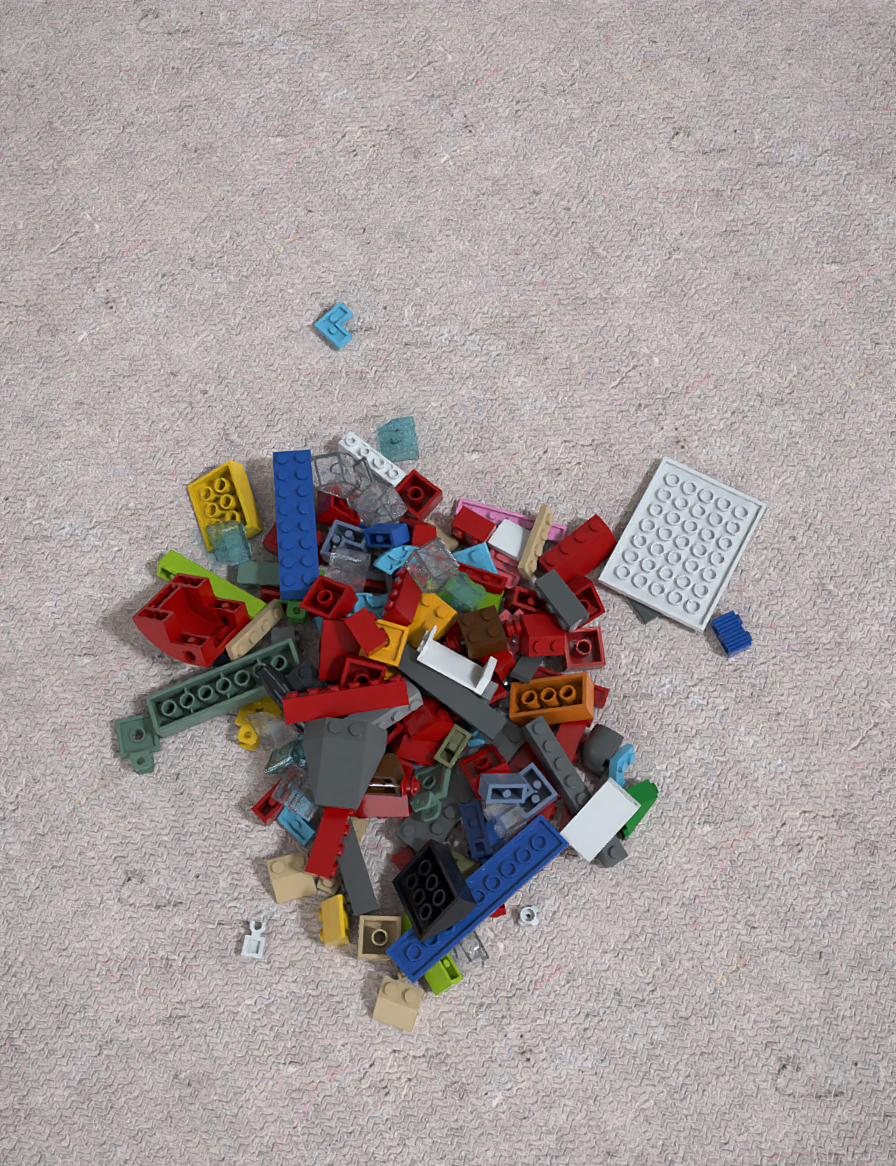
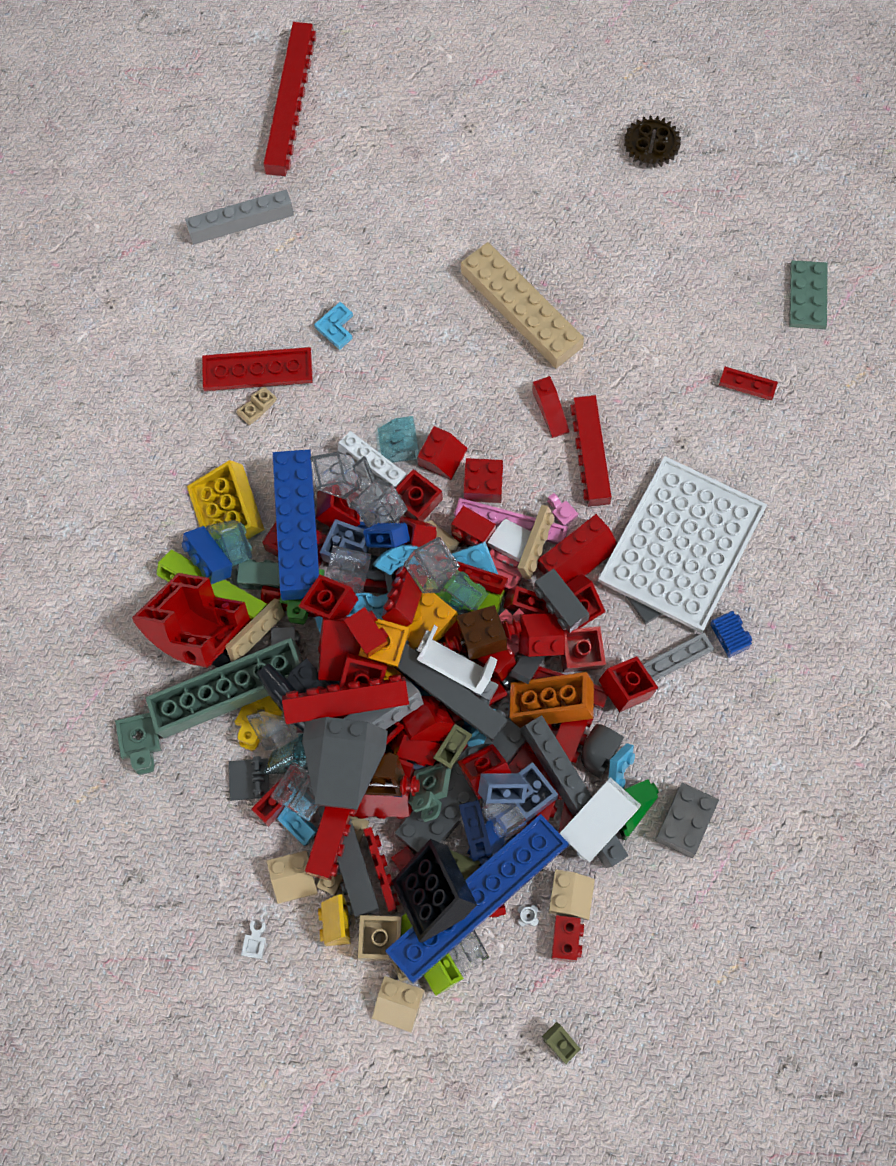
none -> blue brick [181,526,232,584]
none -> light grey brick [185,189,294,245]
none -> red plate [202,347,313,391]
none -> dark grey hinge [229,756,270,801]
none -> tan slope [237,386,277,425]
none -> red brick [263,22,316,177]
none -> red wing [363,827,400,914]
none -> red slope [417,426,468,480]
none -> tan brick [461,242,584,369]
none -> red brick [464,458,503,503]
none -> red slope [532,376,569,438]
none -> olive slope [542,1021,581,1064]
none -> bright pink plate [547,493,578,526]
none -> tan slope [548,869,595,920]
none -> red brick [551,915,584,963]
none -> red brick [570,395,612,507]
none -> red brick [598,656,658,713]
none -> dark brown gear [624,115,681,168]
none -> light grey plate [643,633,714,682]
none -> dark grey brick [655,782,719,858]
none -> red plate [719,366,778,401]
none -> sand green plate [789,260,828,330]

